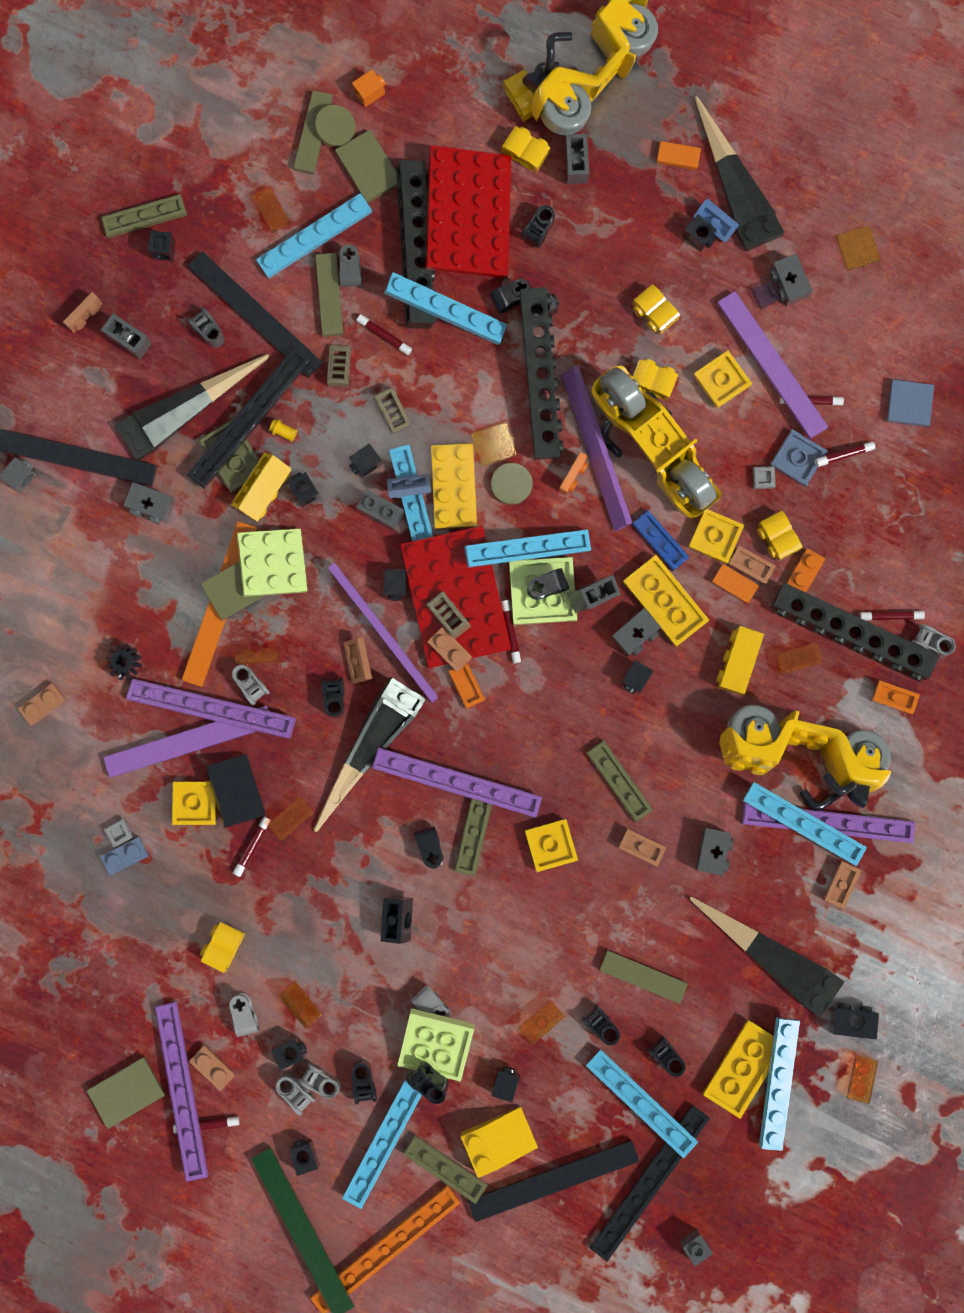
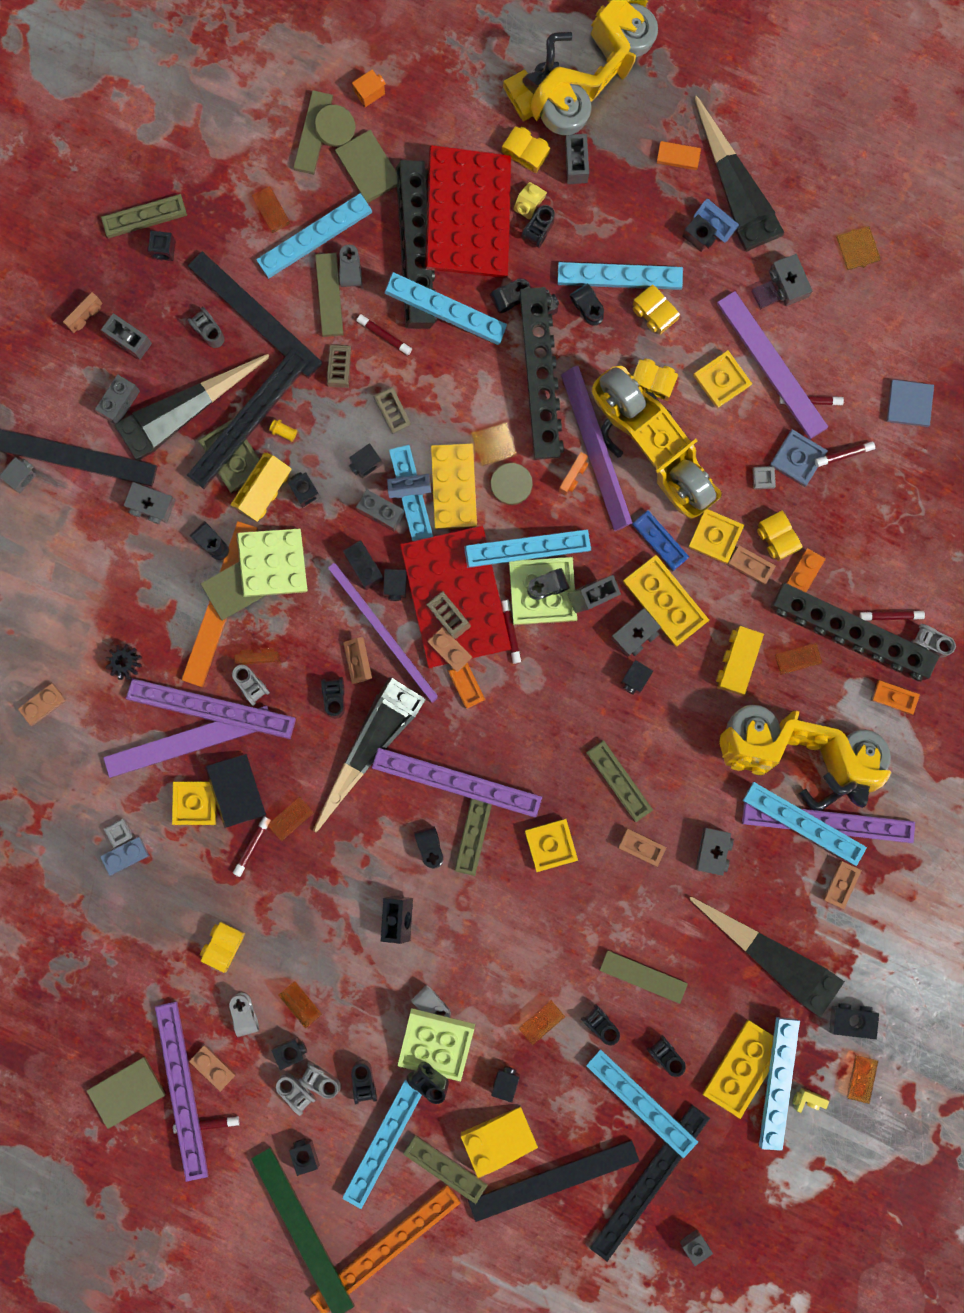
orange tile [711,564,759,604] -> none
none -> dark grey brick [95,374,140,424]
none -> black piece [189,521,229,560]
none -> black brick [343,540,384,590]
none -> light yellow bracket [513,182,547,219]
none -> medium azure plate [558,262,683,290]
none -> black piece [569,283,604,326]
none -> light yellow bracket [792,1088,829,1113]

